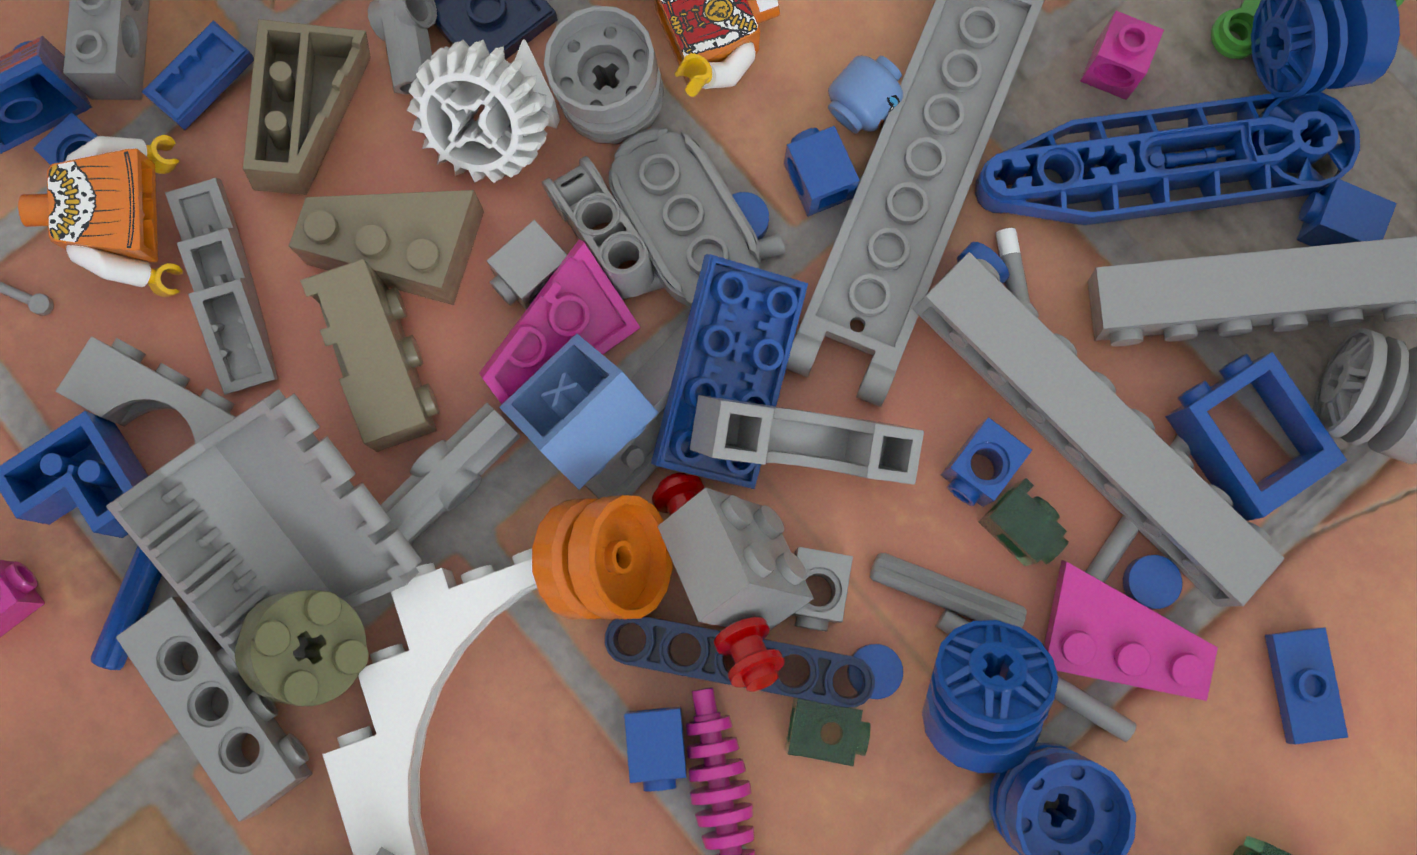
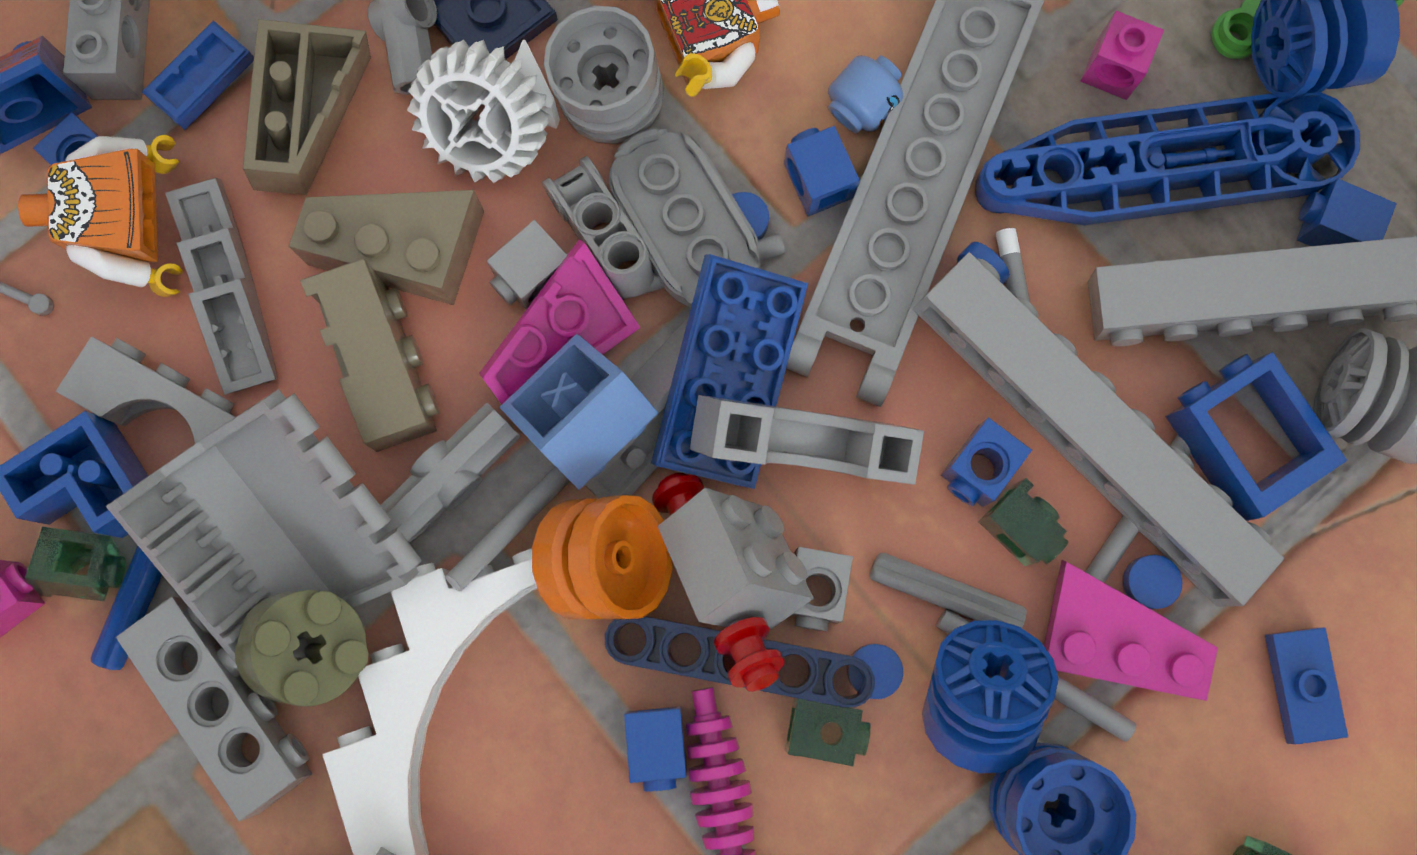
none -> clear green brick [25,527,126,602]
none -> light grey bar [445,466,570,591]

